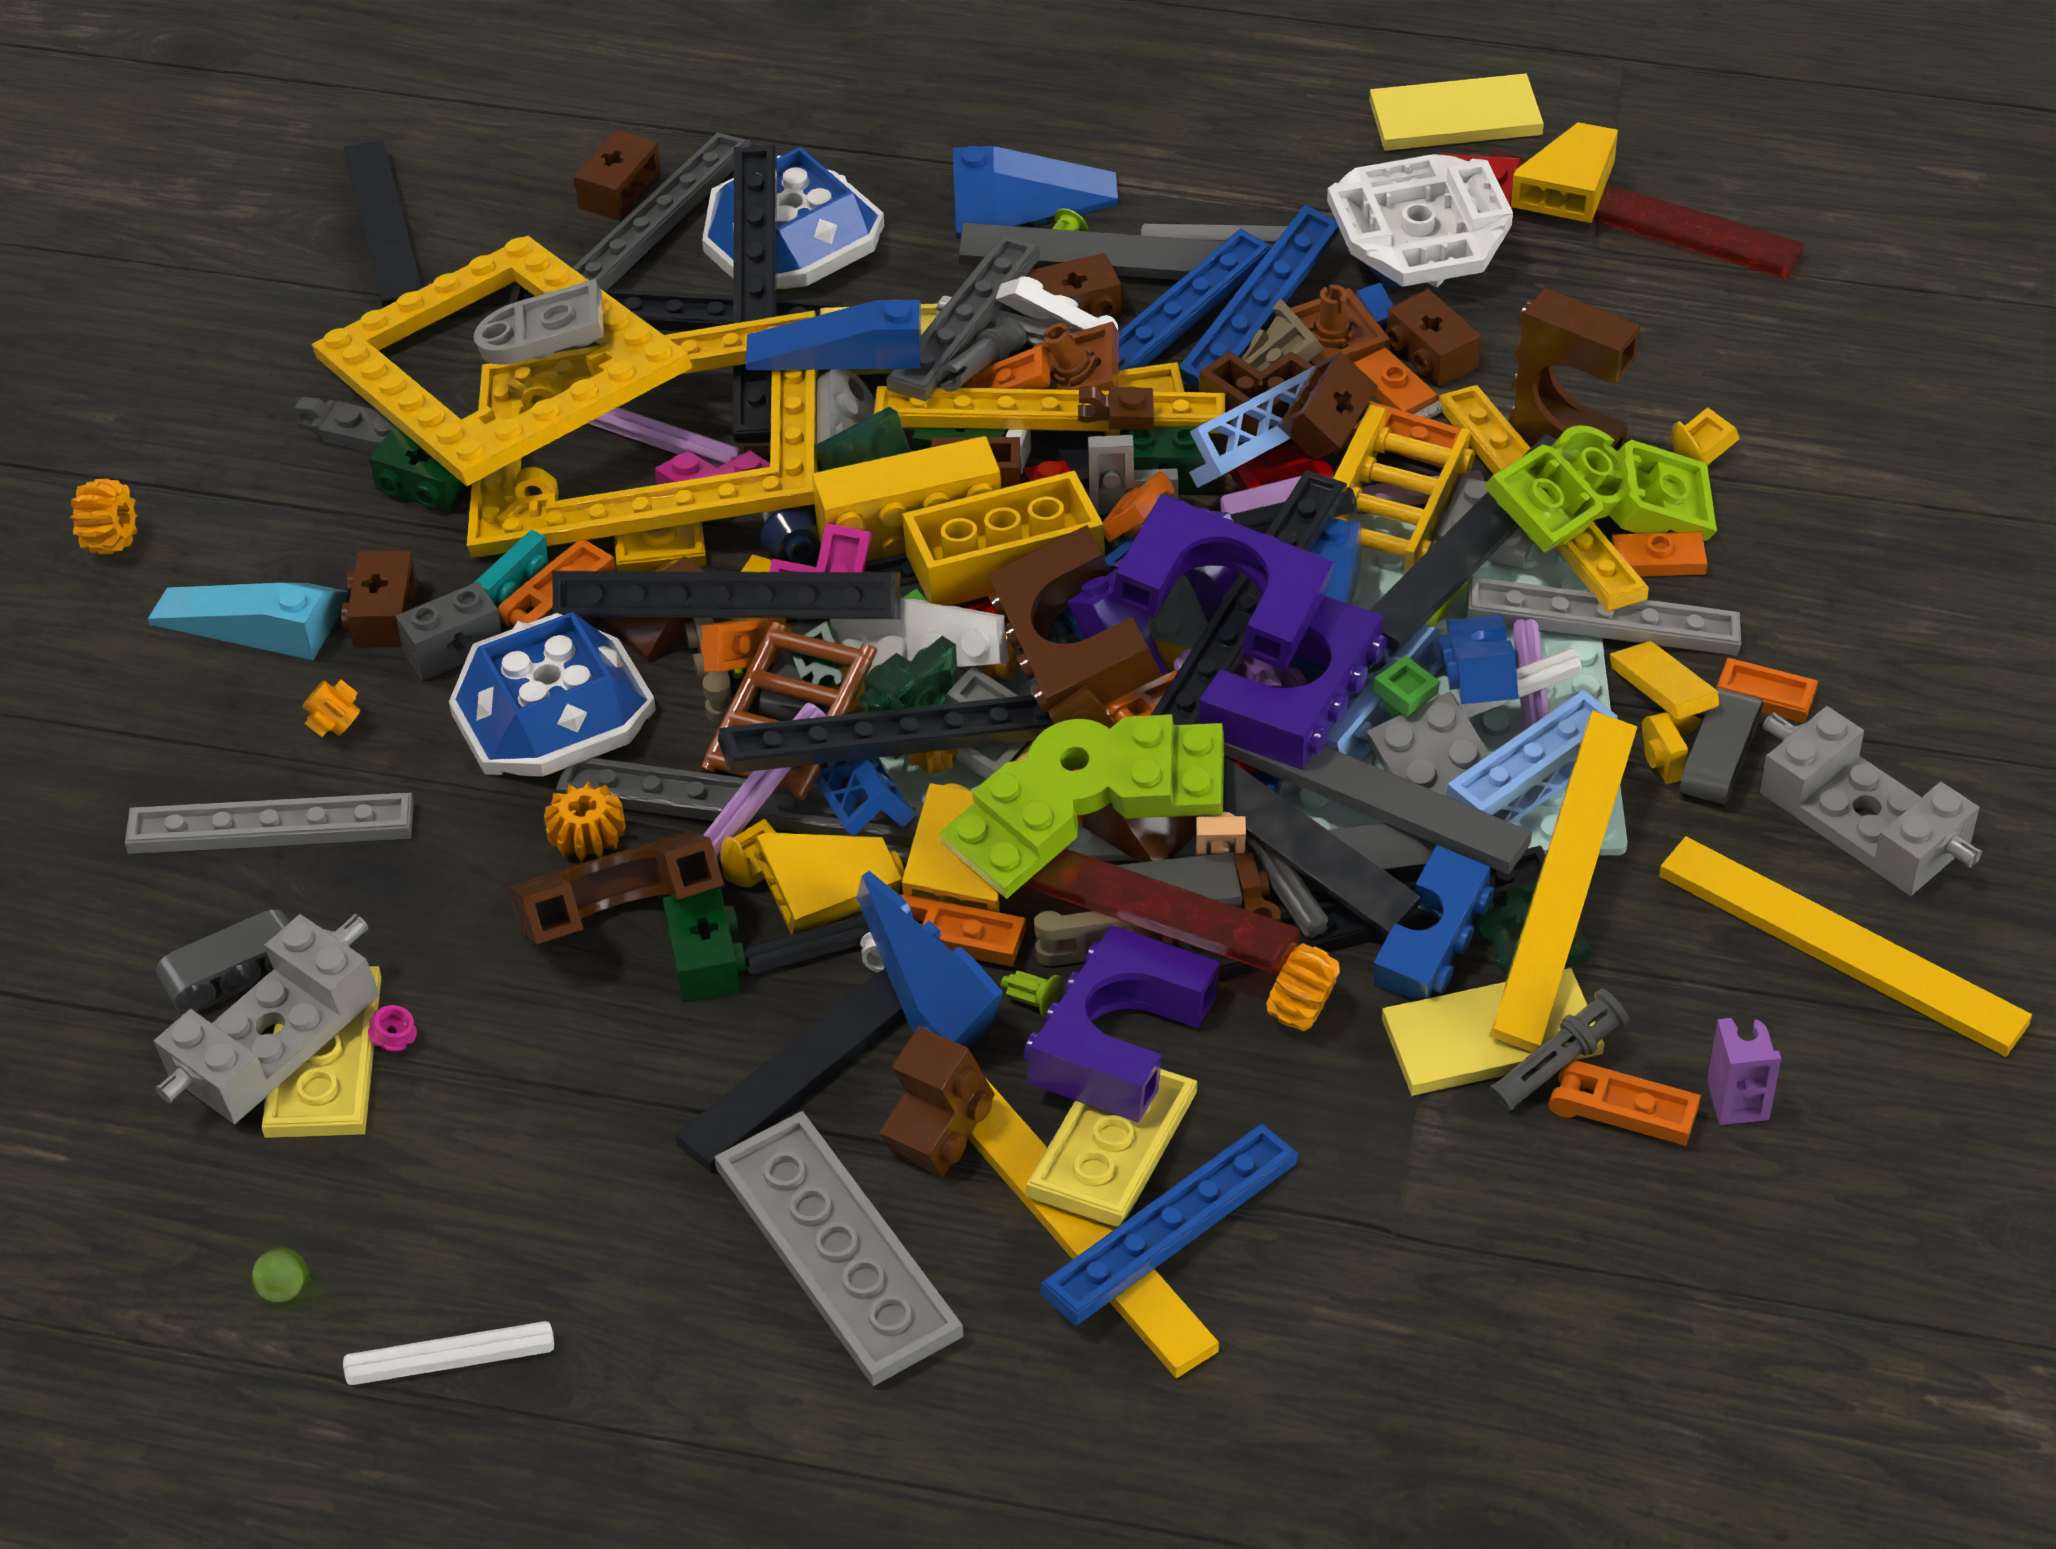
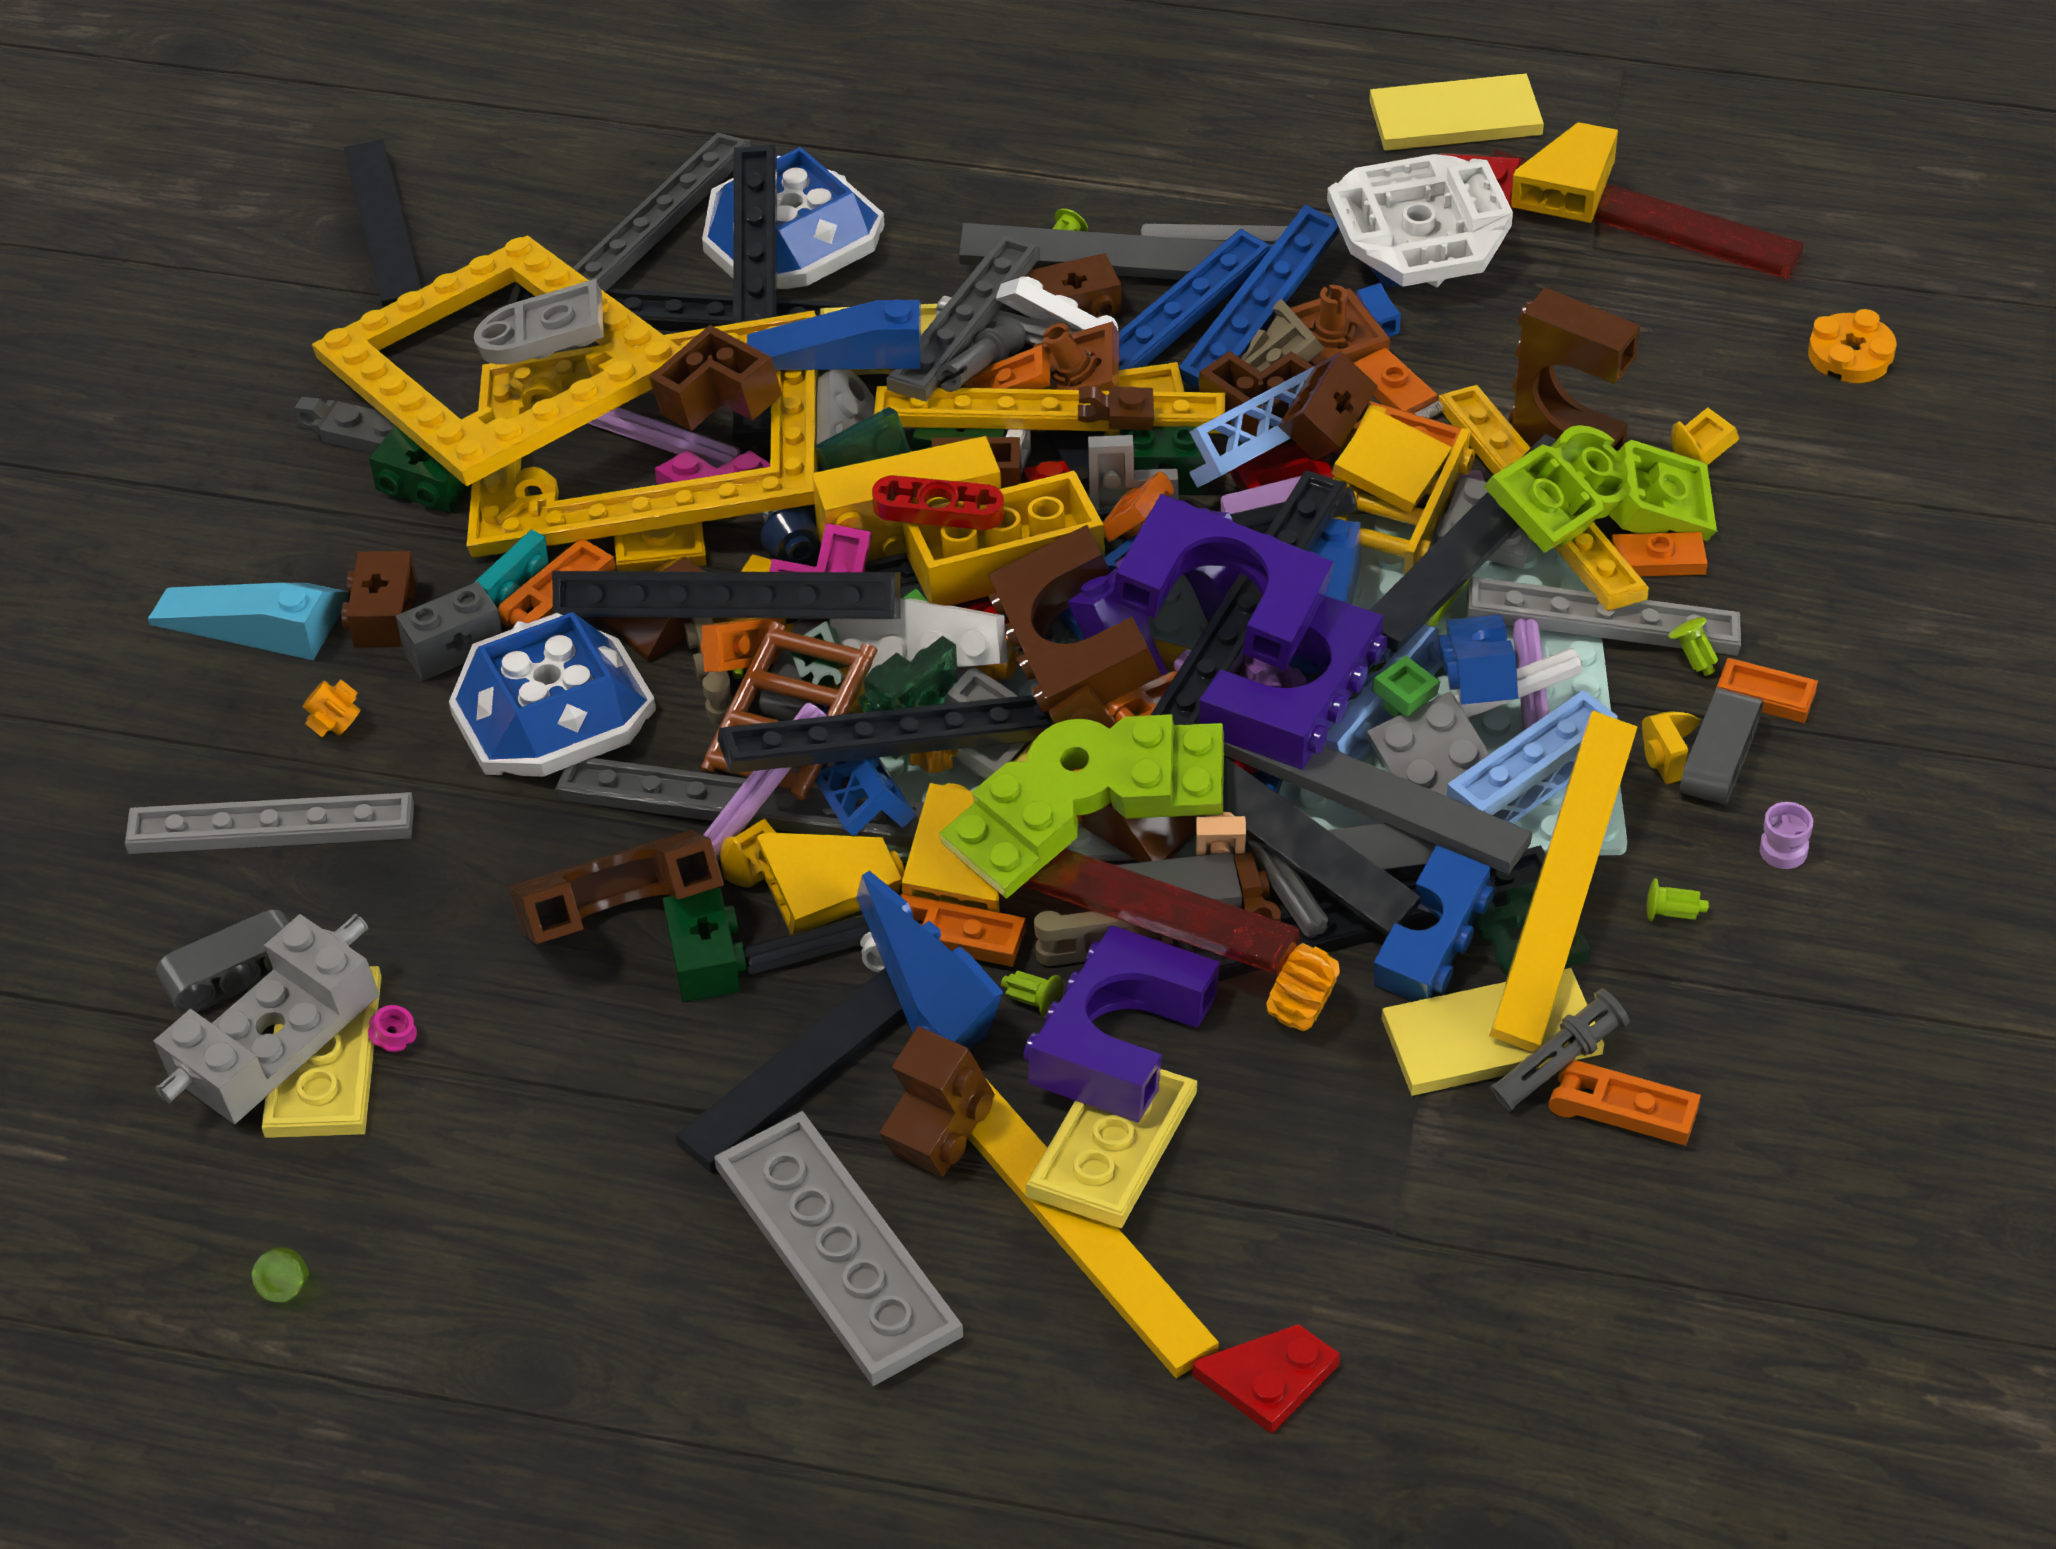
light orange gear [70,478,138,554] -> none
white axle [343,1321,554,1385] -> none
light orange gear [544,781,626,862] -> none
reddish brown brick [574,129,661,221] -> none
blue wedge [953,146,1118,239] -> none
blue tile [1040,1123,1298,1326] -> none
reddish brown brick [1385,289,1481,387] -> none
yellow tile [1610,641,1719,720] -> none
yellow tile [1659,836,2032,1057] -> none
medium lavender hinge [1707,1018,1781,1125] -> none
light grey brick [1760,706,1982,896] -> none
none -> reddish brown brick [649,325,782,431]
none -> red beam [872,475,1004,530]
none -> red wing [1192,1324,1340,1434]
none -> yellow tile [1332,408,1452,514]
none -> lime piece [1646,878,1709,922]
none -> lime piece [1668,617,1718,676]
none -> lavender wheel [1759,802,1813,869]
none -> light orange plate [1808,309,1897,383]

